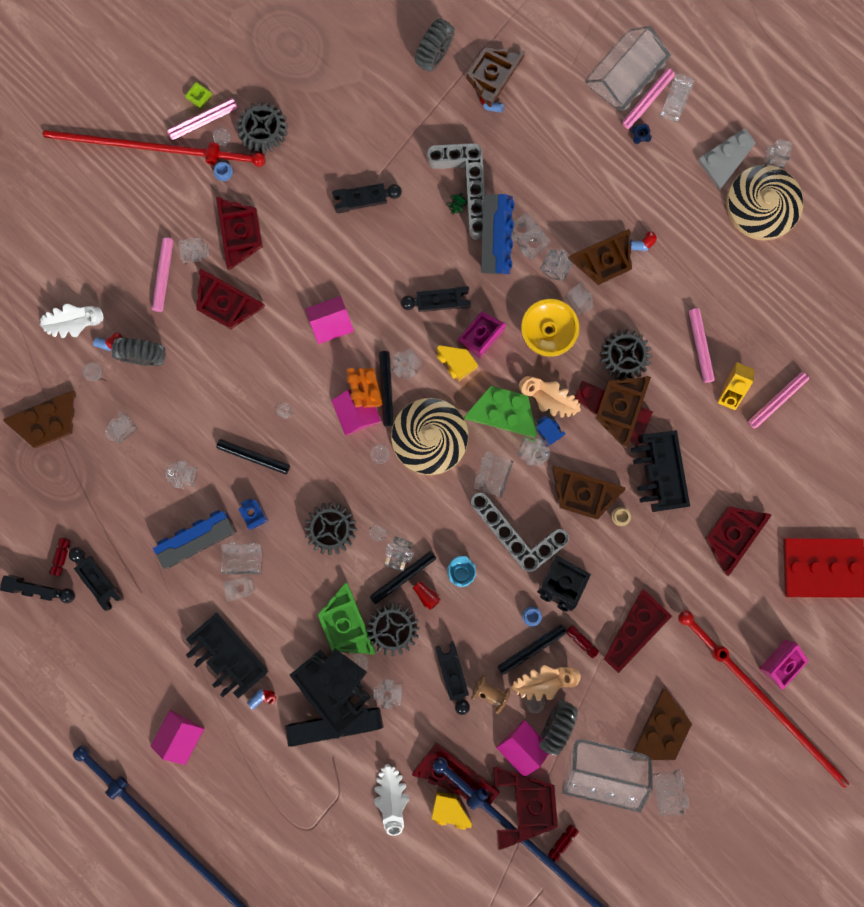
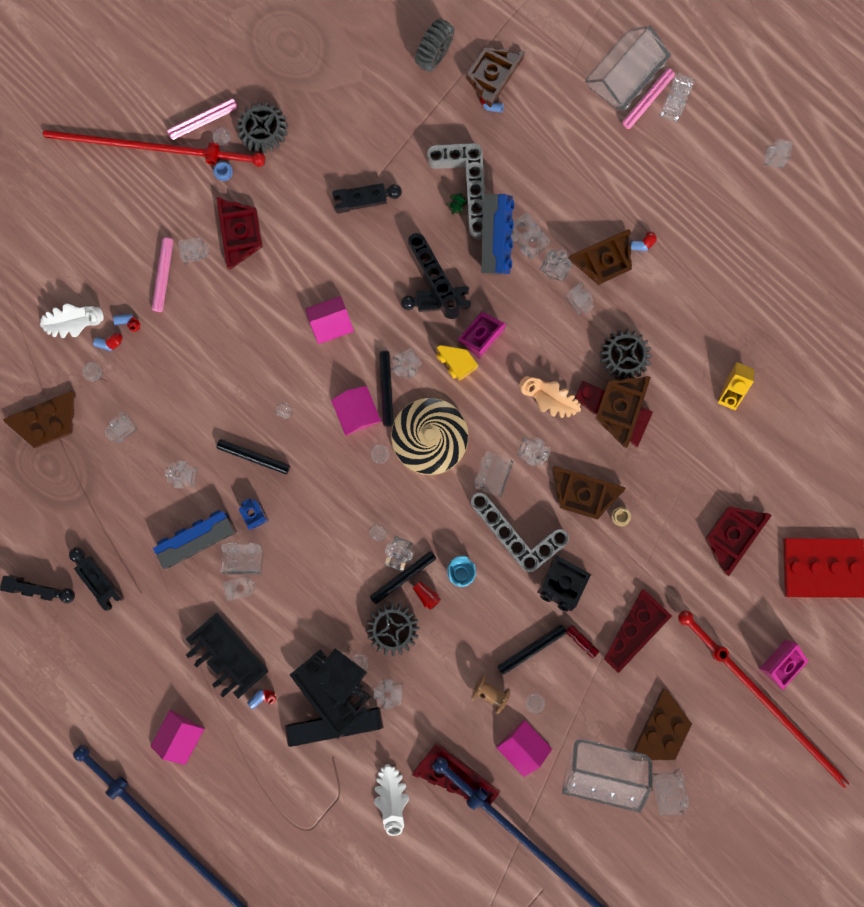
dark red axle [49,538,71,576] -> none
dark grey gear [111,338,166,366] -> none
lime tile [185,82,212,109] -> none
dark red wing [196,268,265,330] -> none
dark grey gear [304,502,357,555] -> none
bright green wing [318,583,376,655] -> none
orange plate [346,368,383,408] -> none
yellow slope [432,791,472,830] -> none
black plate [435,642,470,715] -> none
bright green wing [464,386,537,438] -> none
dark red wing [493,767,558,850] -> none
light nougat plant [511,665,581,701] -> none
yellow dish [521,299,579,357] -> none
medium blue plate [522,607,542,626] -> none
blue brick [535,415,566,447] -> none
dark grey gear [539,700,578,756] -> none
dark red axle [548,824,579,862] -> none
dark blue plate [631,124,652,144] -> none
black hinge [631,430,690,512] -> none
bright pink axle [689,308,715,383] -> none
light grey wing [698,128,756,191] -> none
dish [726,165,804,240] -> none
bright pink axle [748,372,809,429] -> none
none -> arm [113,314,141,332]
none -> black beam [408,233,460,319]

